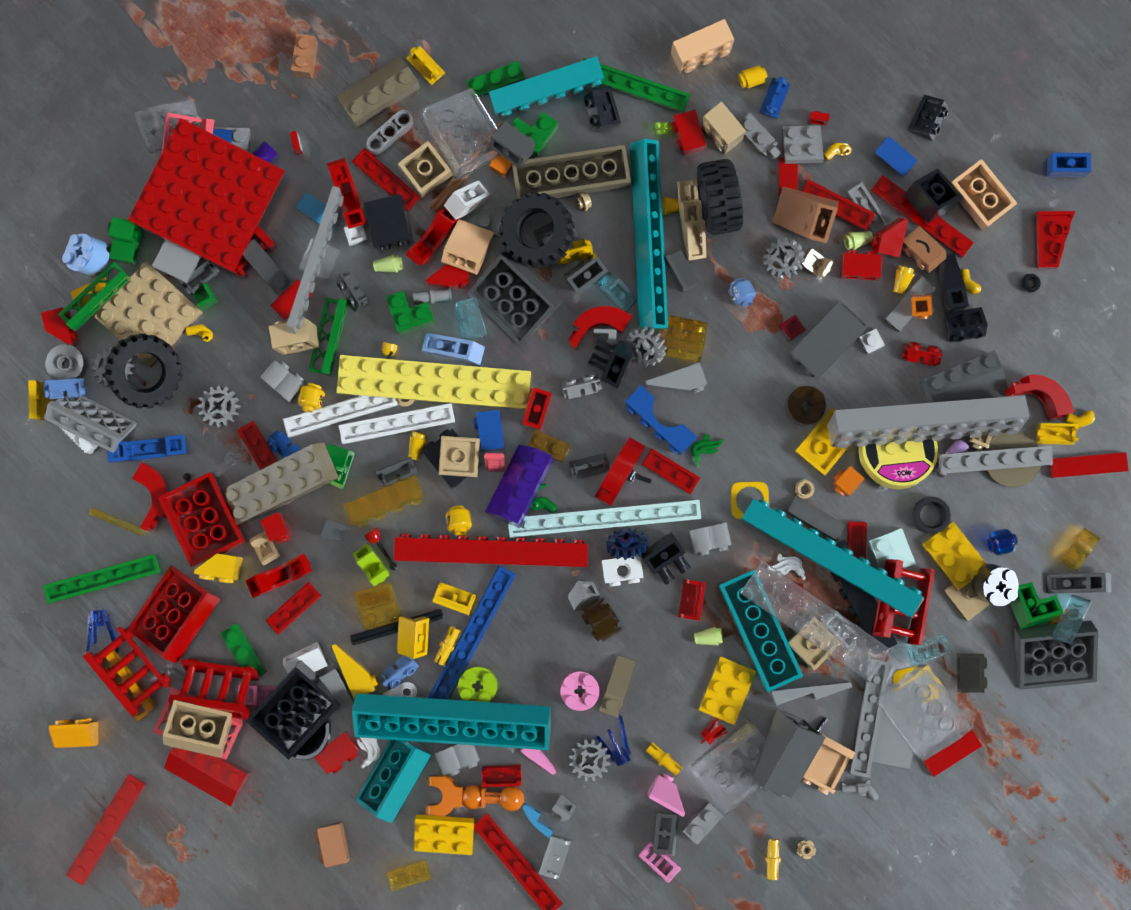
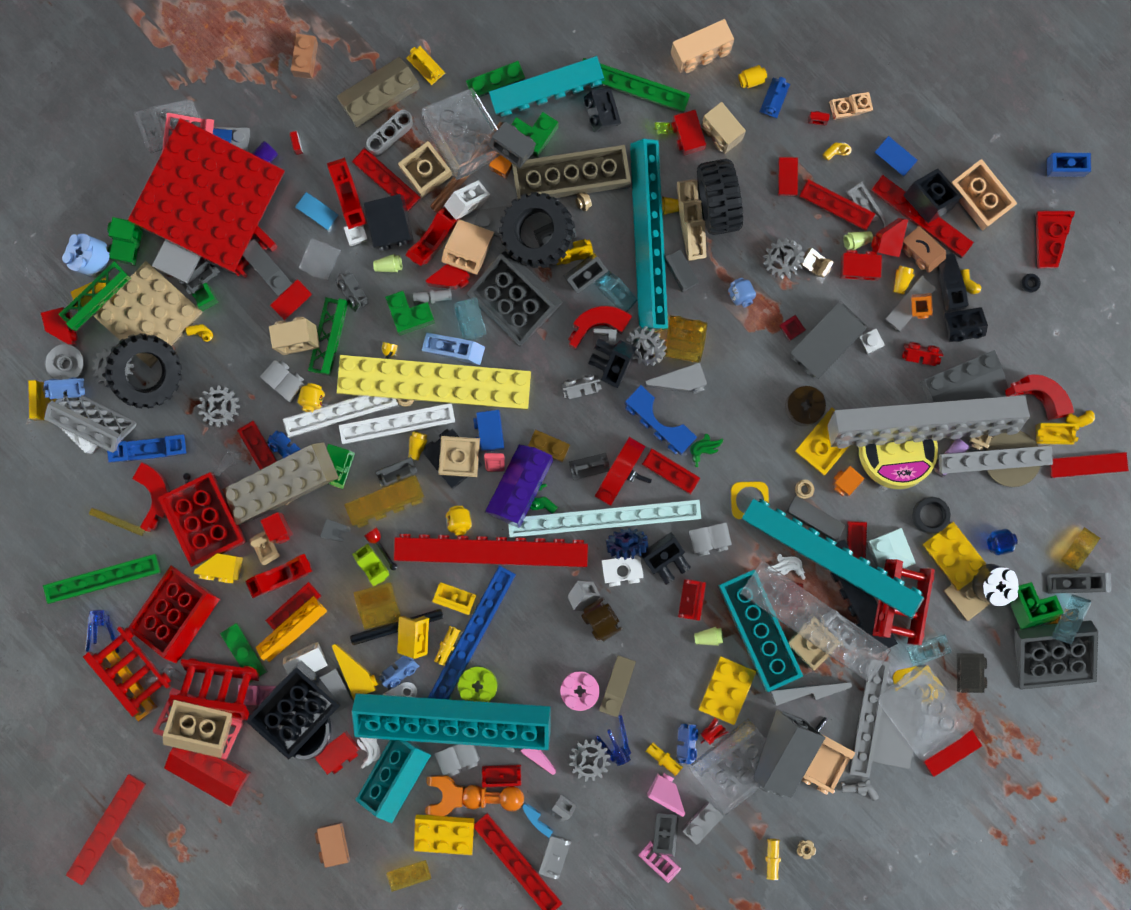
light orange slope [49,718,98,748] -> none
light grey plate [286,186,343,334] -> none
red brick [520,387,552,430] -> none
light grey hinge [739,113,781,161] -> none
nougat slope [772,186,838,243] -> none
light grey plate [782,125,824,164] -> none
black bracket [909,94,949,141] -> none
none -> light orange fence [255,596,327,662]
none -> blue hinge [676,724,699,764]
none -> light nougat slope [829,92,873,120]

